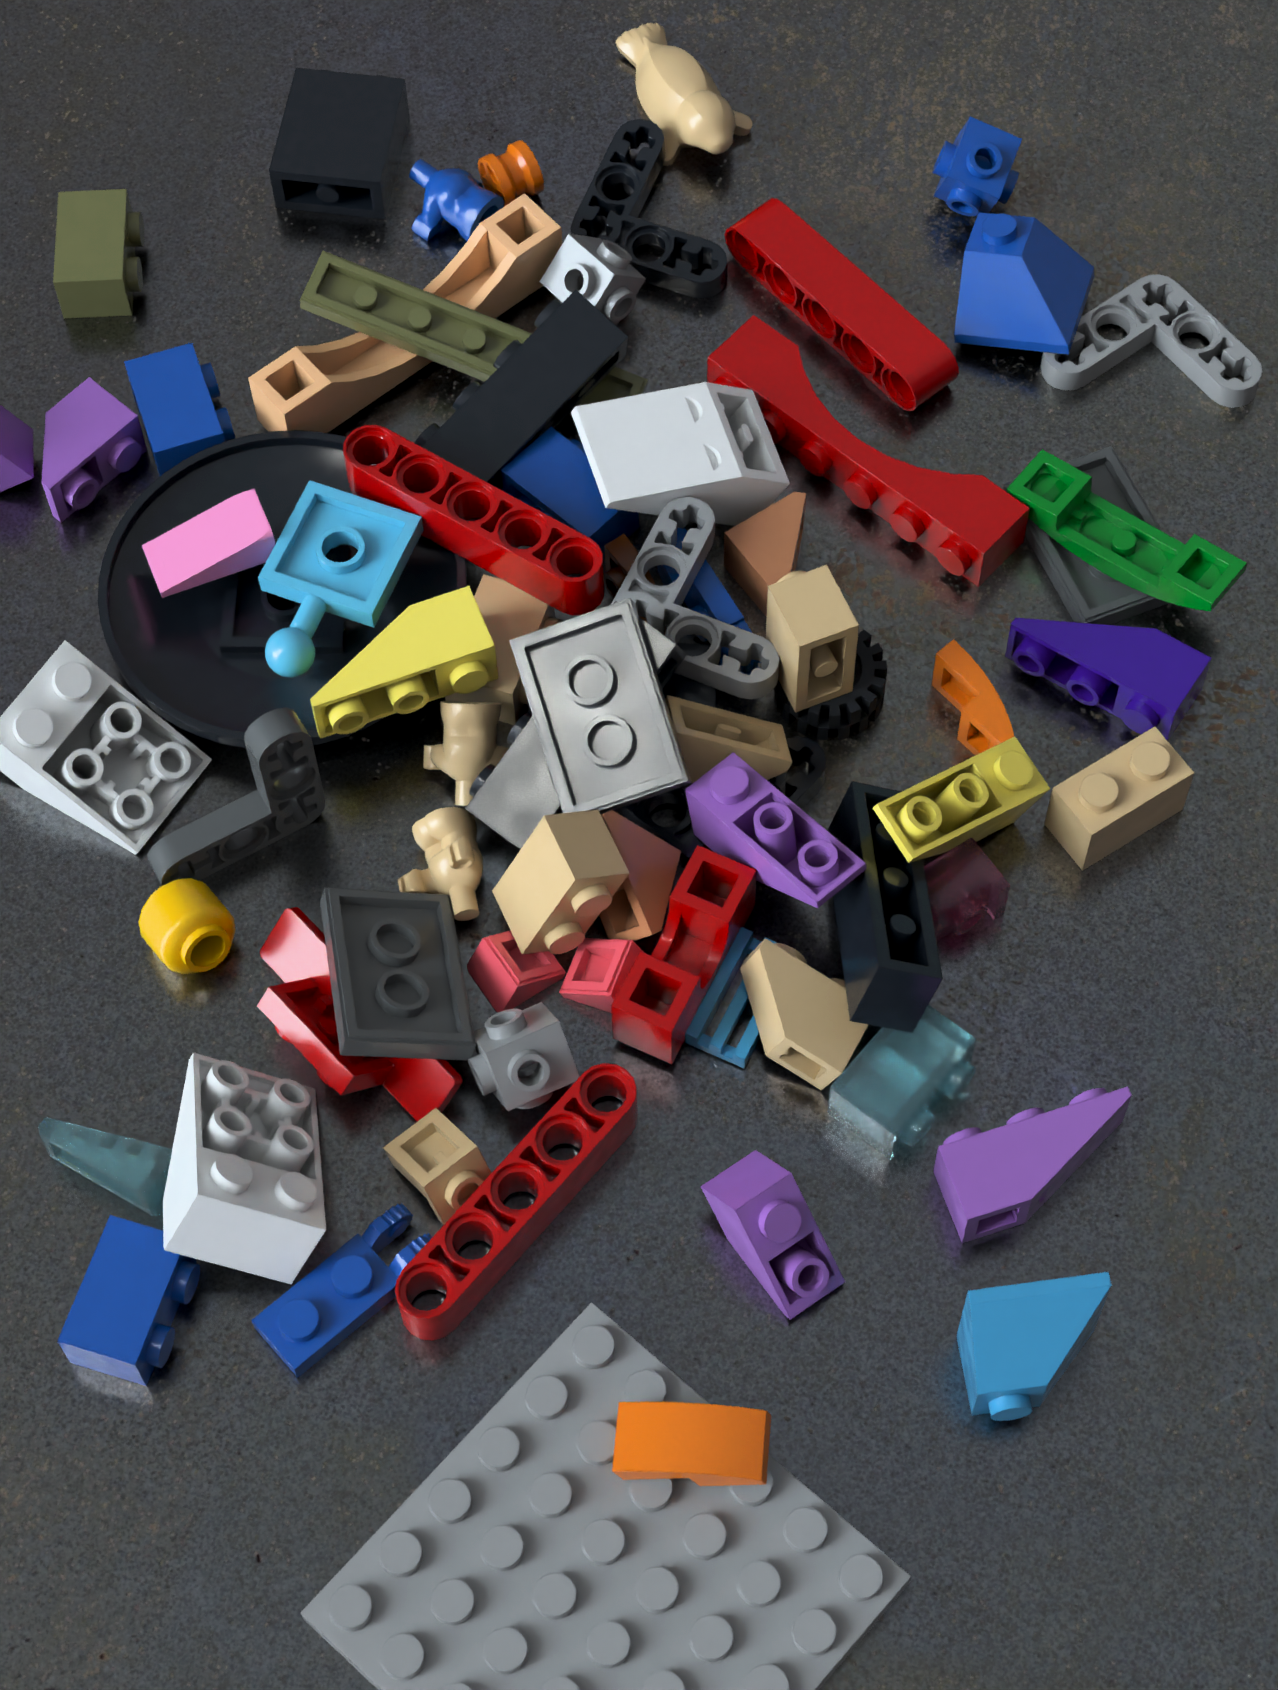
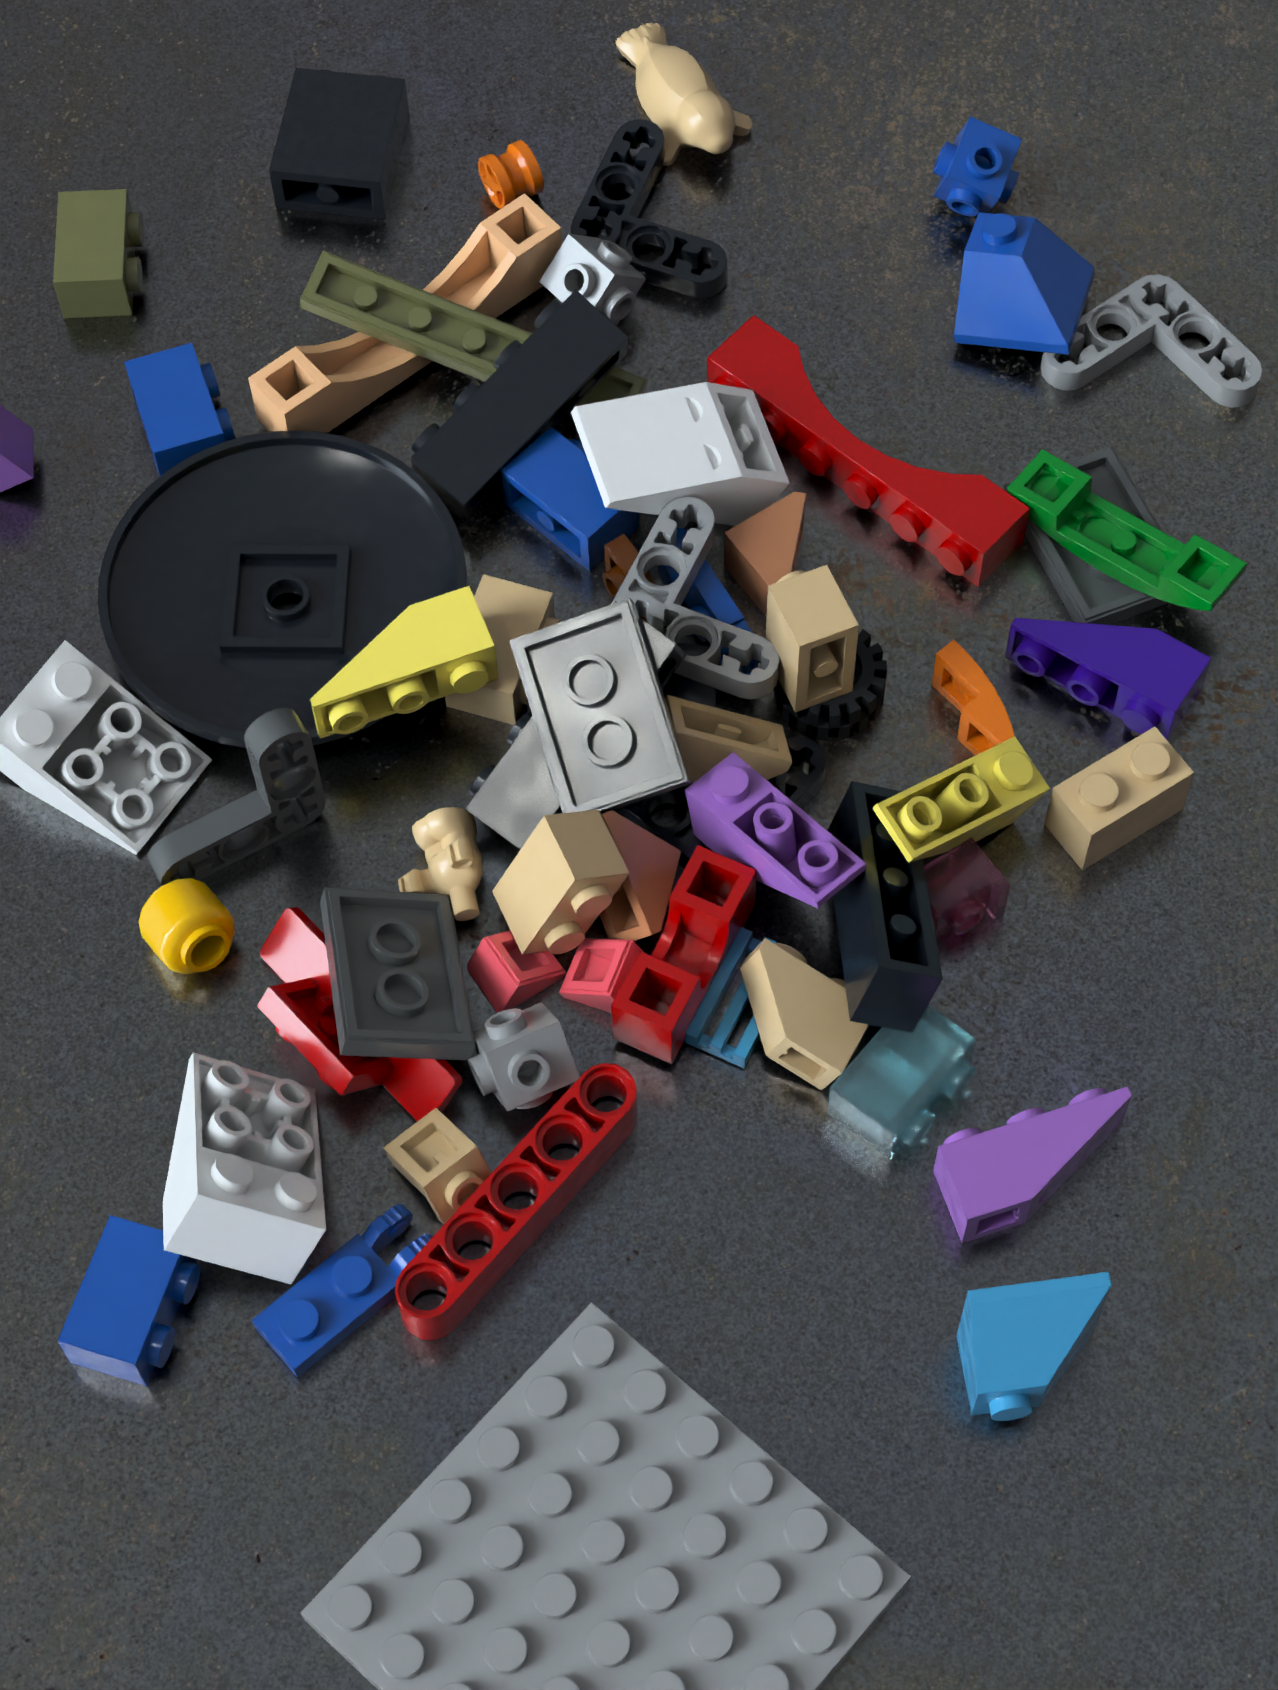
clear light blue slope [37,1117,172,1217] -> none
medium lavender slope [42,377,147,523] -> none
bright pink slope [142,488,275,598] -> none
medium azure plate [258,480,424,678] -> none
red beam [343,425,604,615] -> none
blue piece [409,159,504,242] -> none
tan piece [423,701,509,806] -> none
orange slope [612,1402,771,1486] -> none
medium lavender slope [700,1150,845,1320] -> none
red beam [725,198,959,411] -> none

